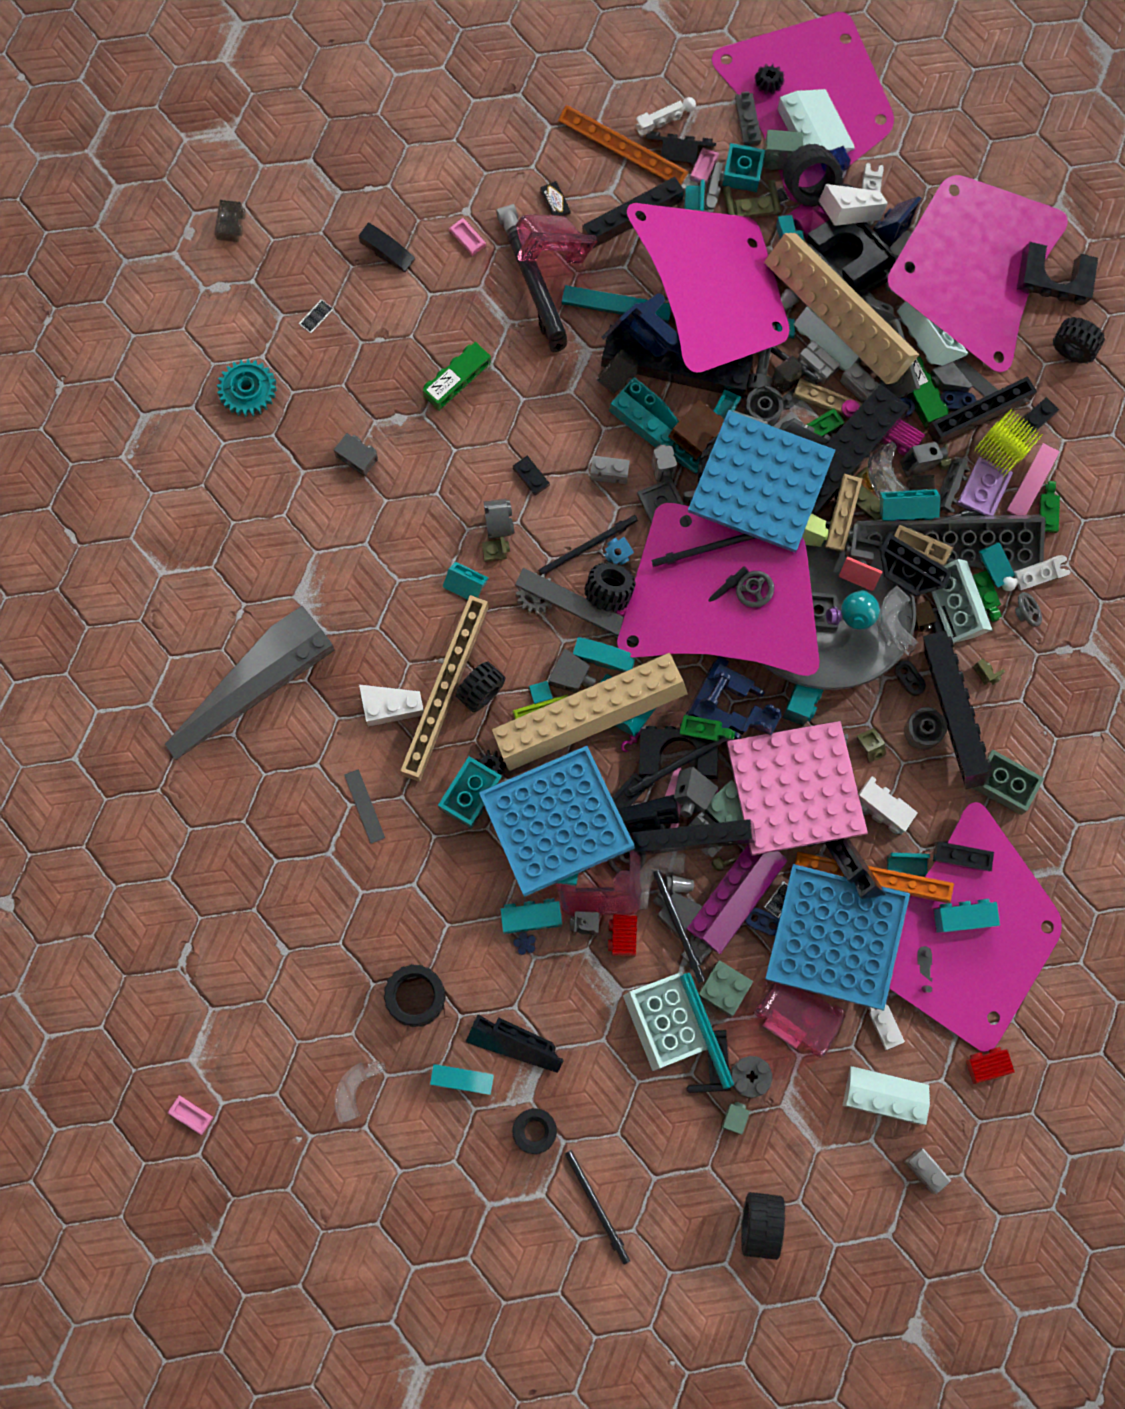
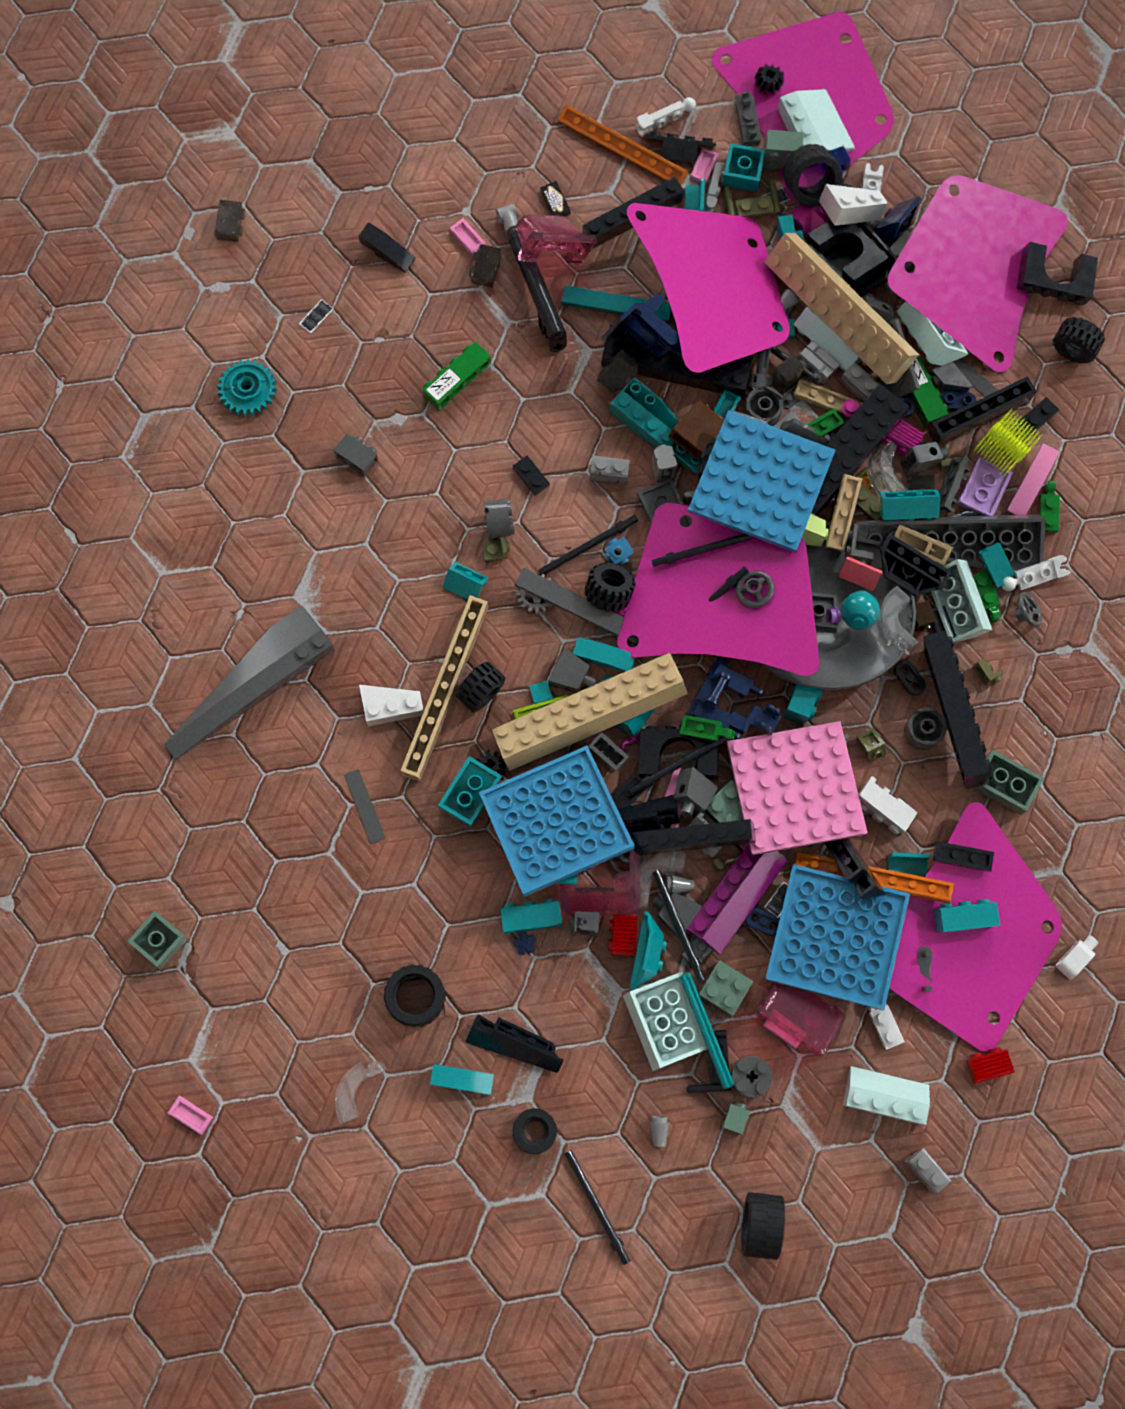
none -> sand green brick [127,911,189,969]
none -> clear smoke brick [469,244,501,288]
none -> dark grey torso [588,732,629,774]
none -> teal wedge [629,911,667,991]
none -> light grey cone [649,1116,669,1147]
none -> white piece [1055,935,1098,980]

